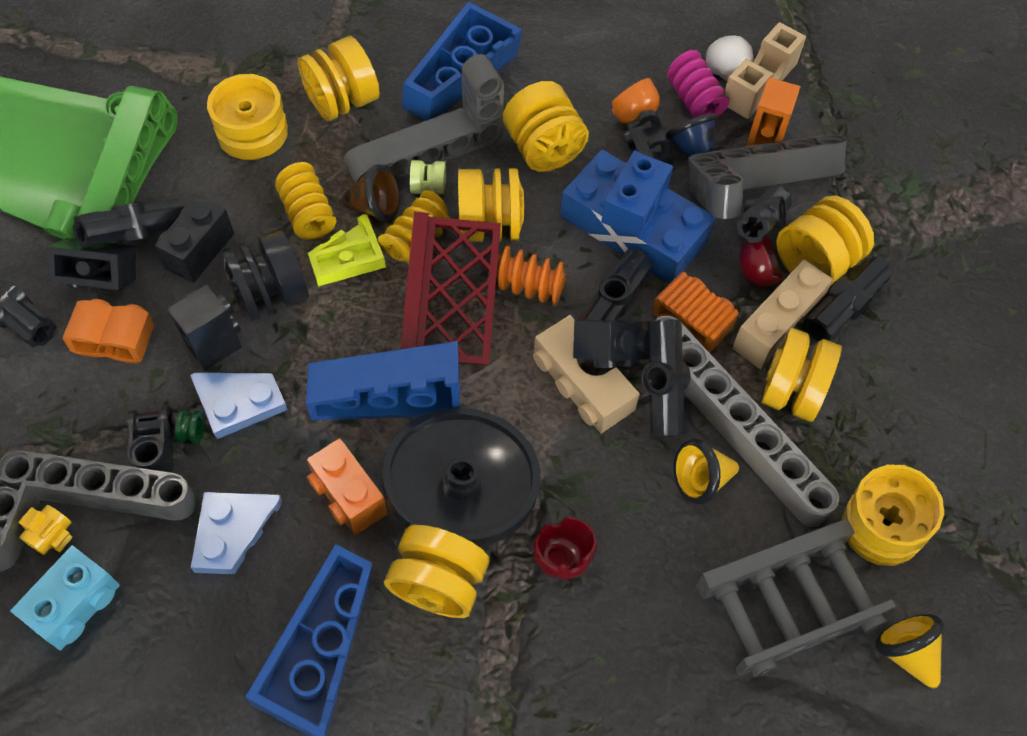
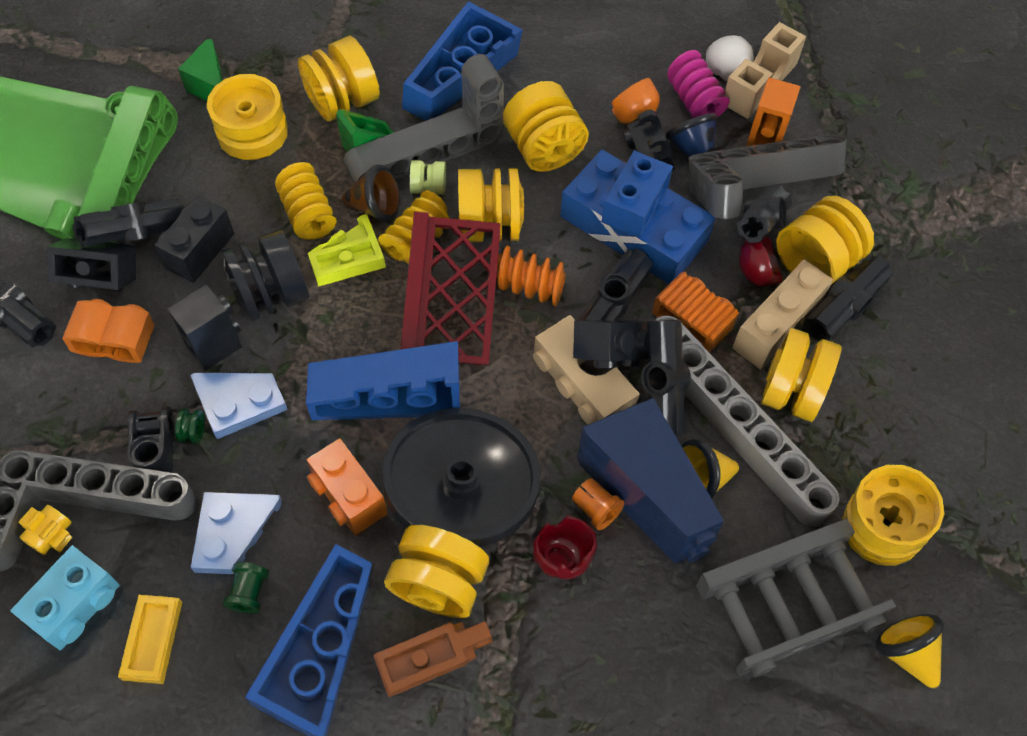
none -> yellow tile [118,594,183,684]
none -> green slope [178,39,223,101]
none -> dark green bush [223,562,270,614]
none -> green slope [336,109,394,152]
none -> dark orange hinge [373,621,492,698]
none -> orange bush [572,478,625,531]
none -> dark blue slope [577,398,724,564]

